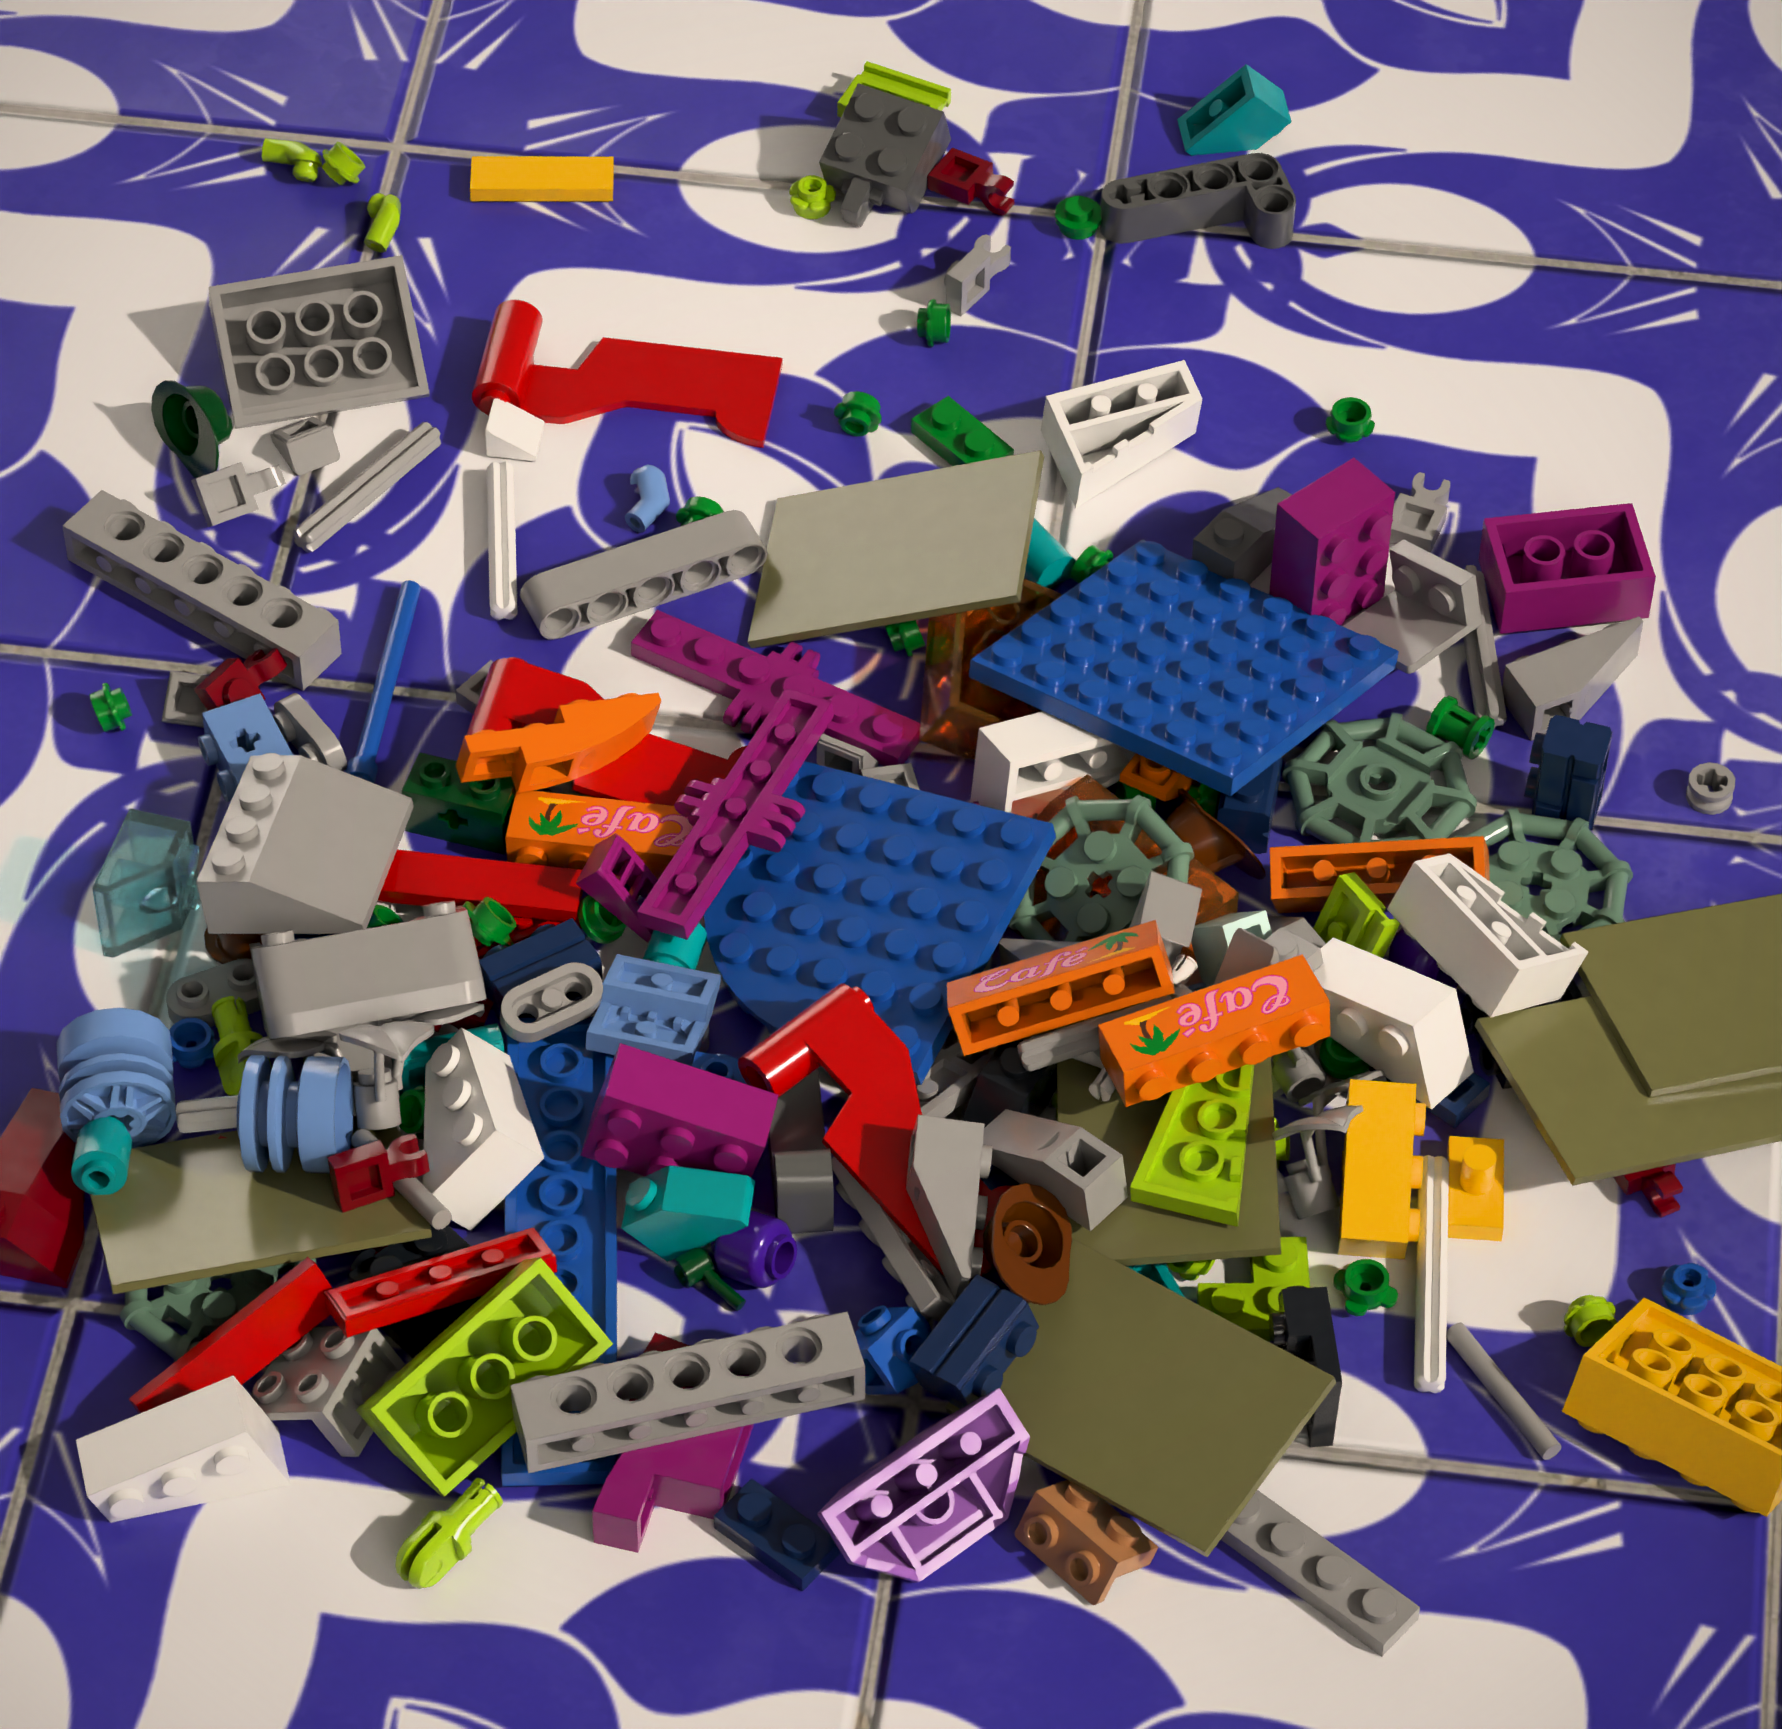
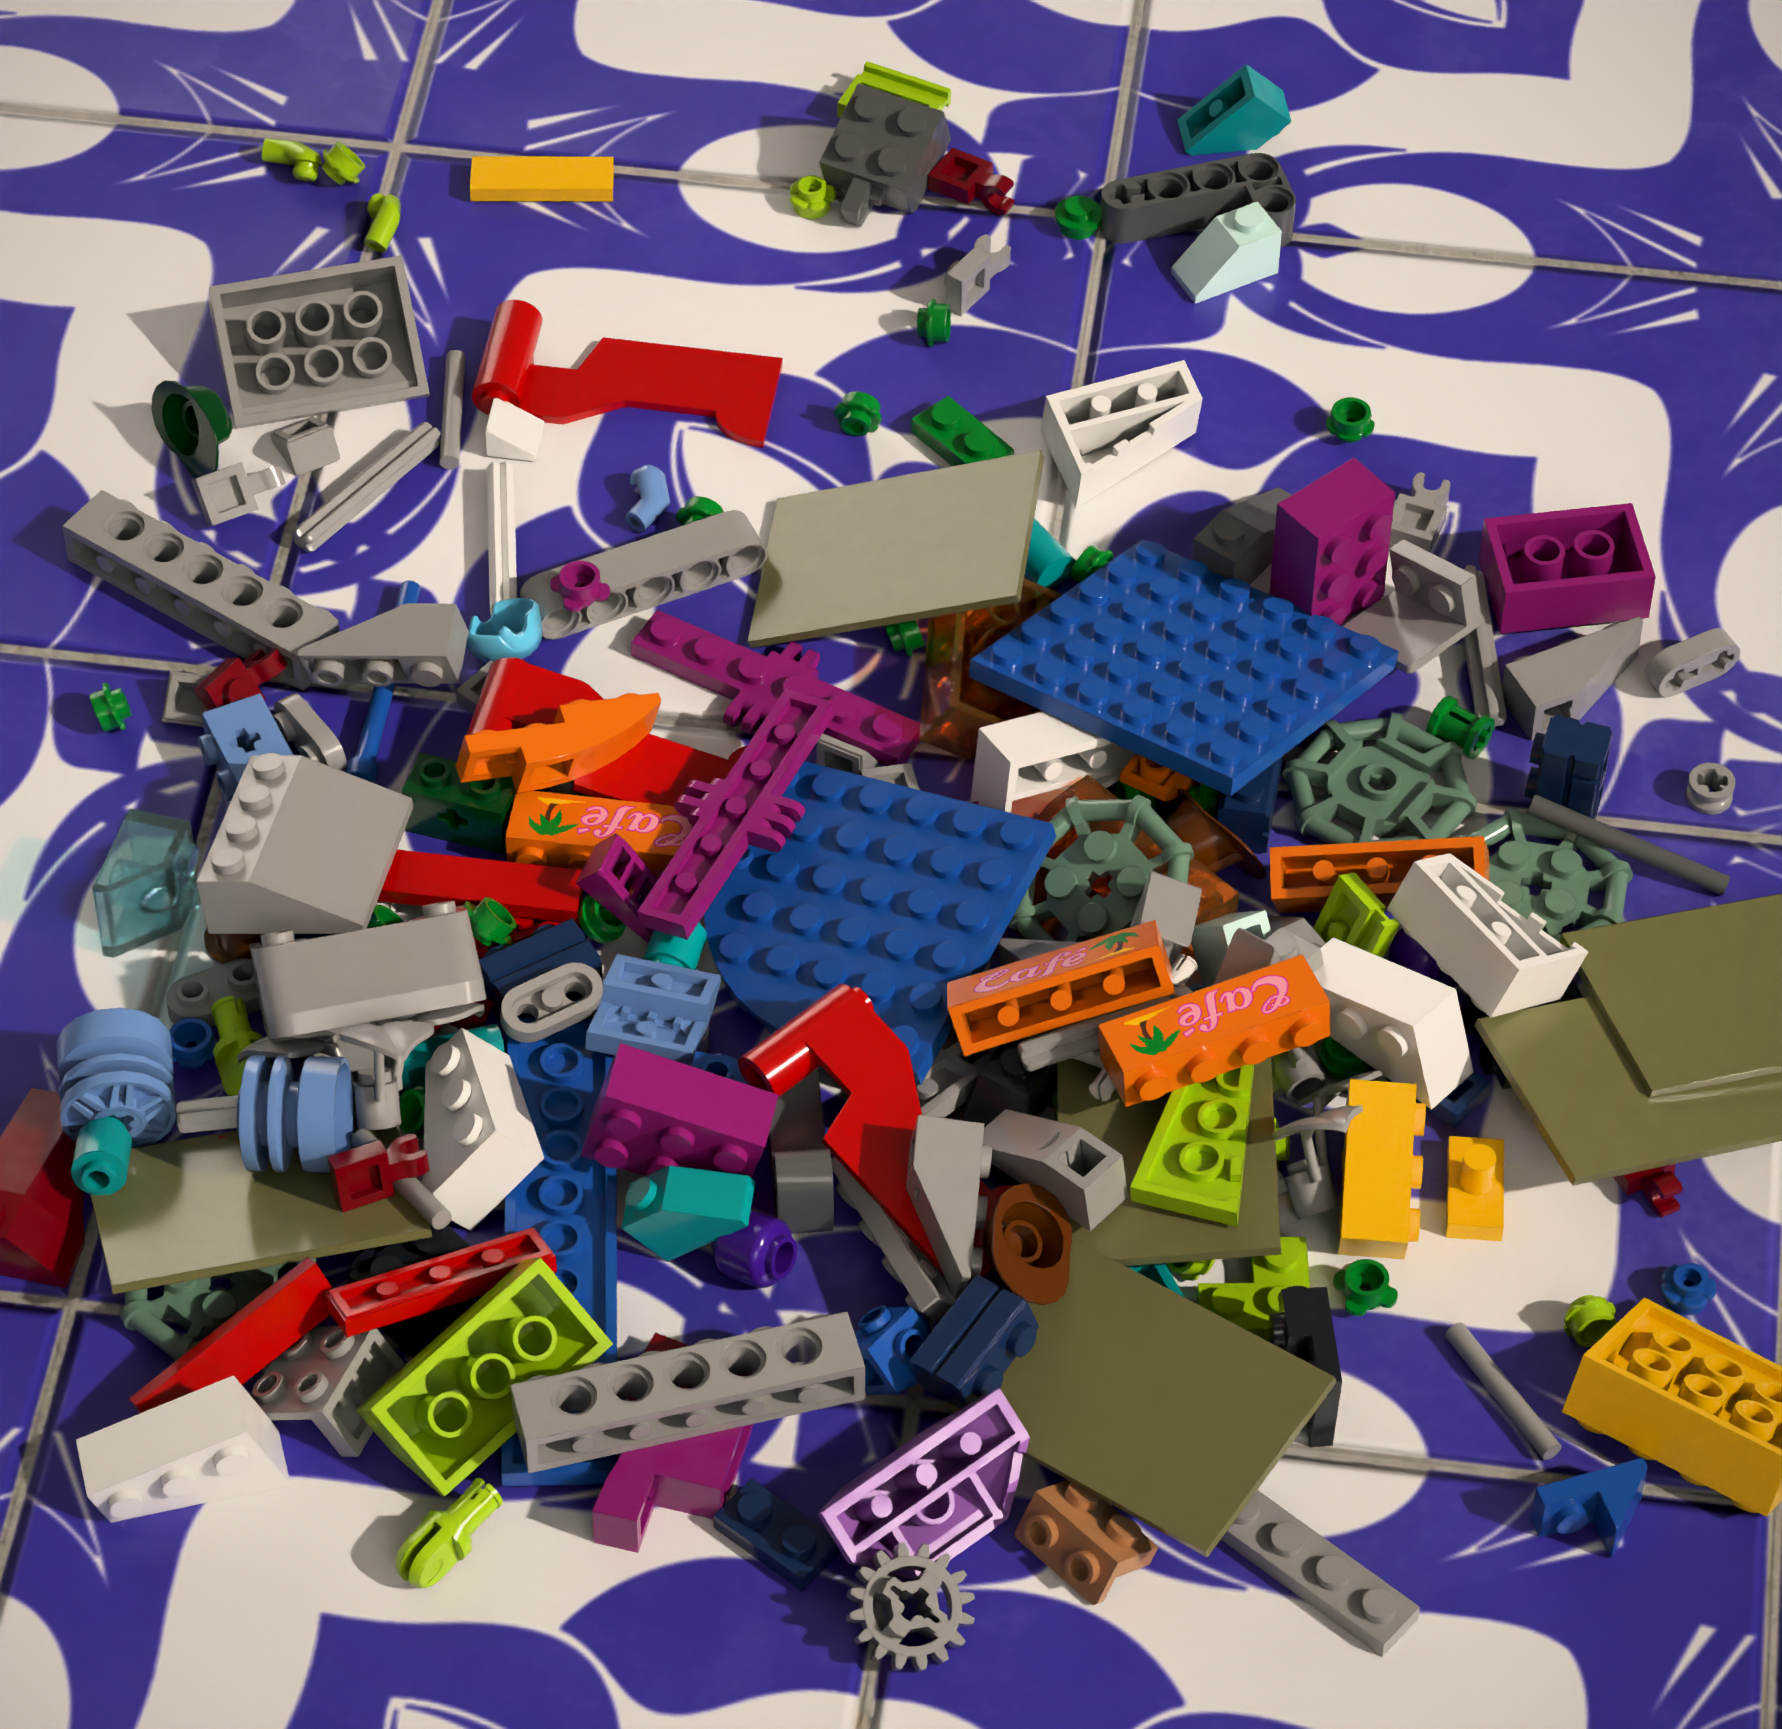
dark green hand [674,1248,746,1311] -> none
white axle [1414,1155,1449,1393] -> none
none -> light grey slope [297,603,469,687]
none -> light grey bar [439,350,466,470]
none -> medium azure hair [466,598,542,663]
none -> magenta plate [550,561,610,612]
none -> light grey gear [846,1542,975,1673]
none -> light aqua slope [1171,201,1282,304]
none -> dark grey bar [1527,794,1730,896]
none -> blue slope [1531,1458,1648,1558]
none -> light grey beam [1645,628,1741,697]

